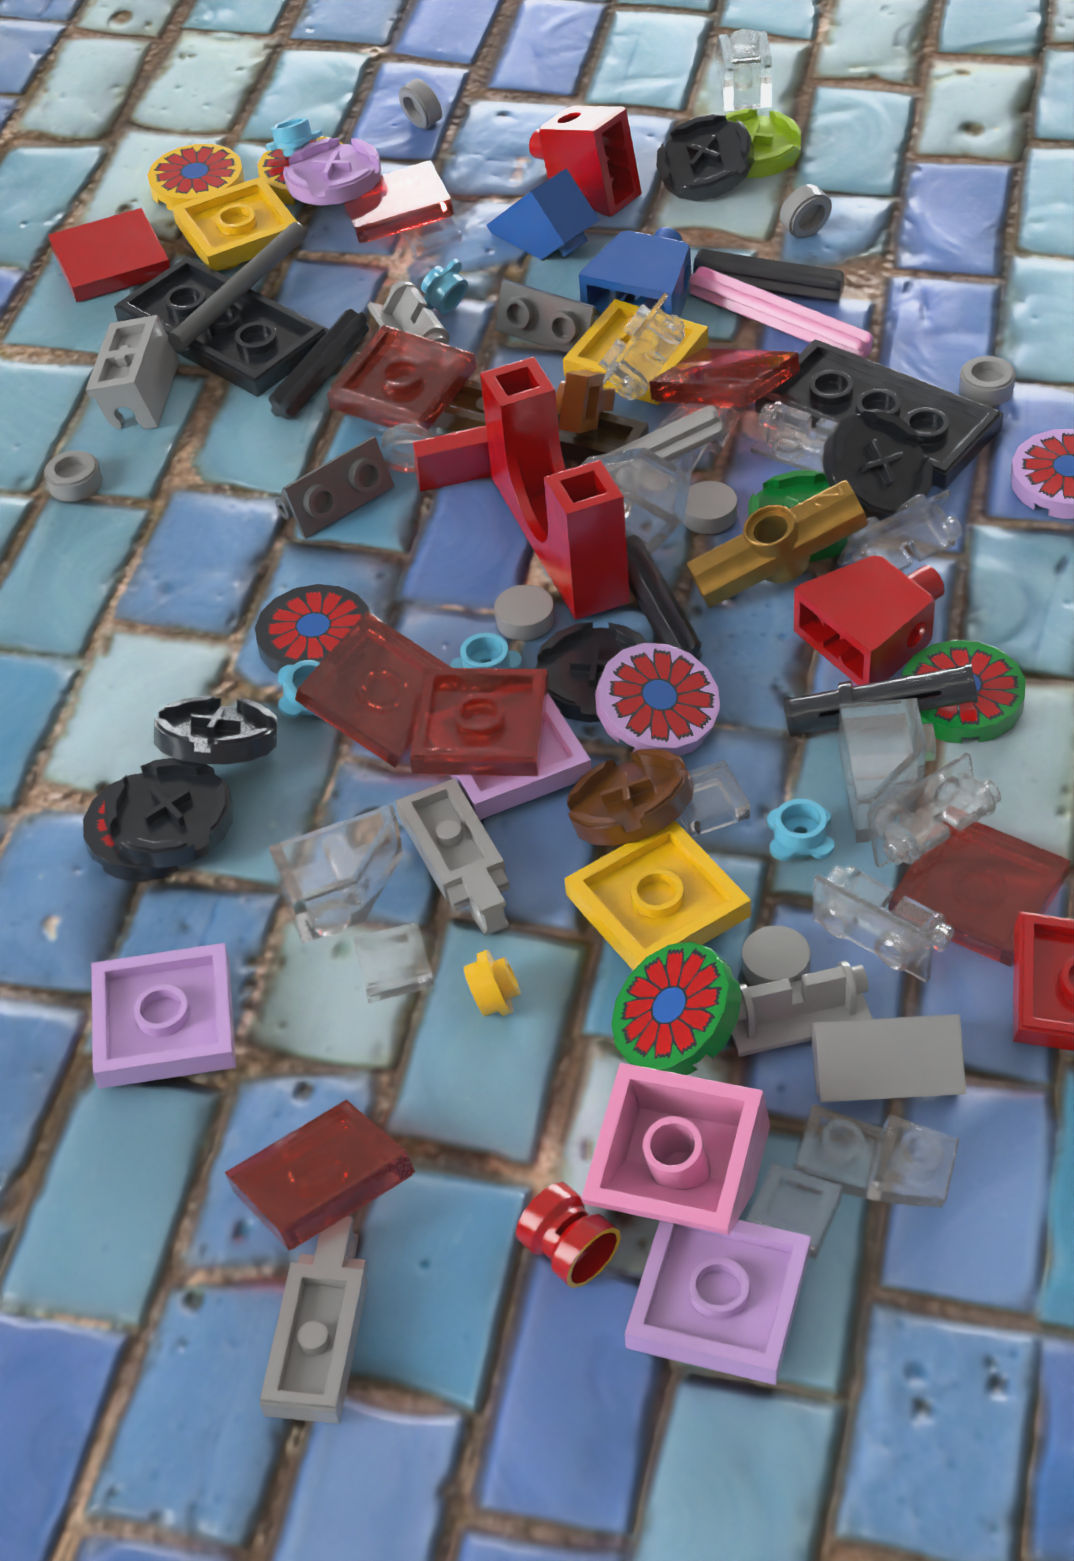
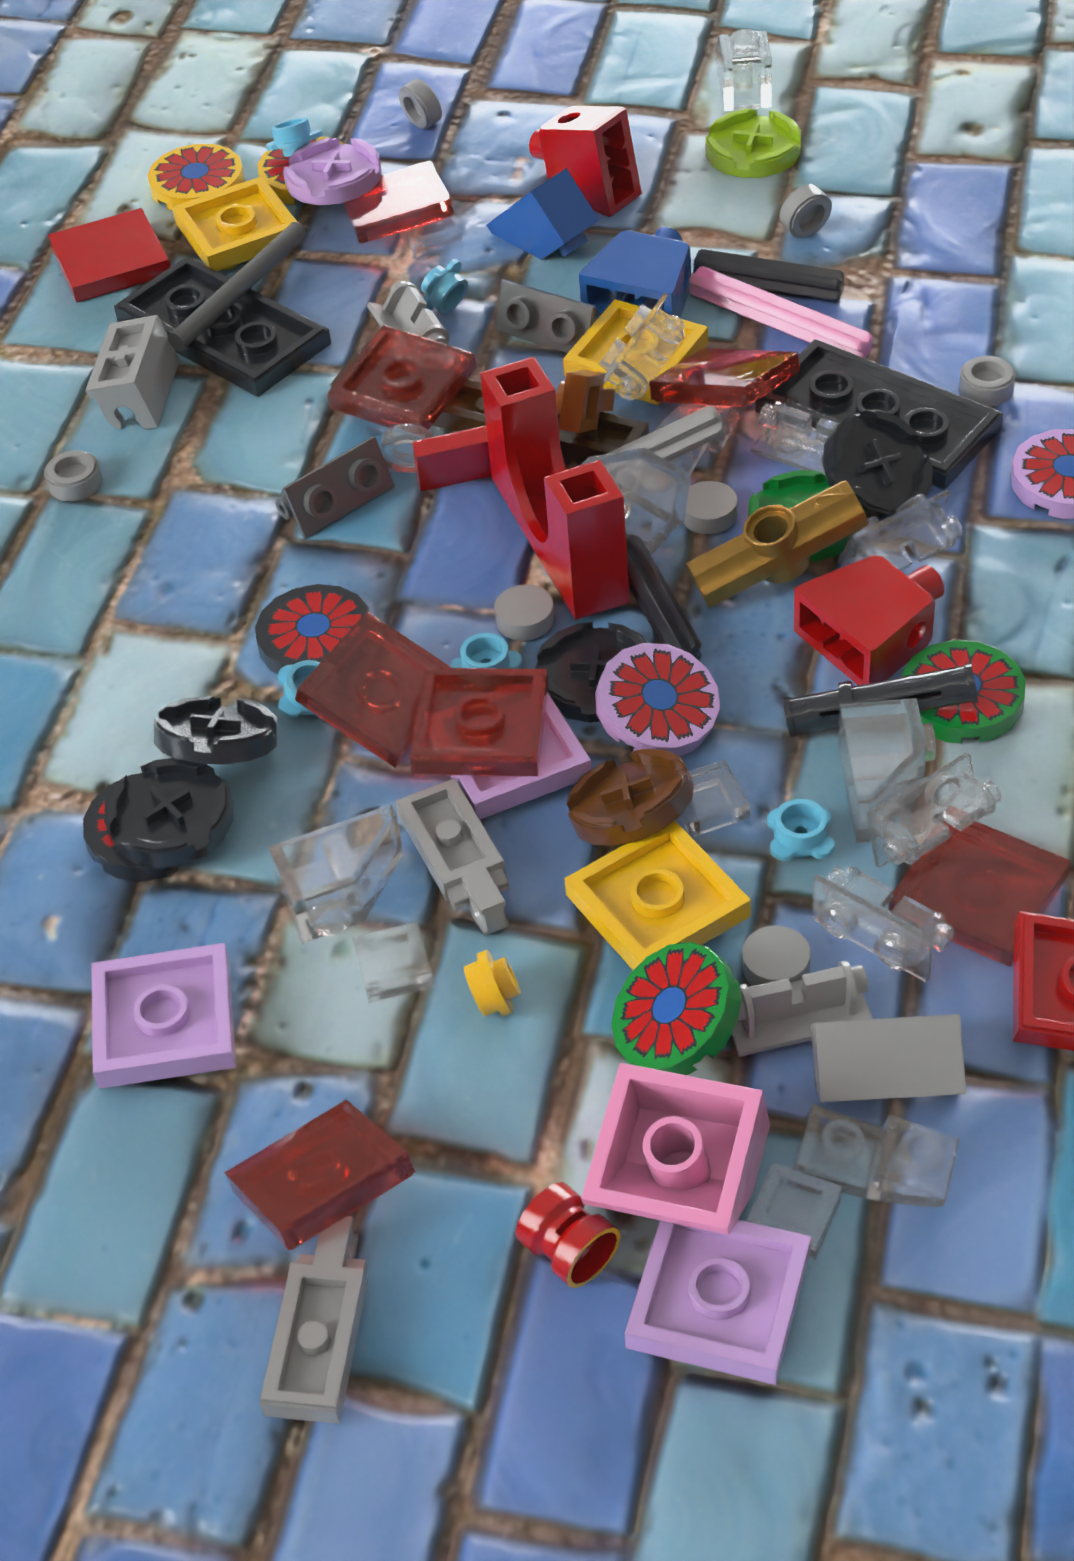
black axle [269,309,369,420] -> none
black tile [656,114,755,201] -> none

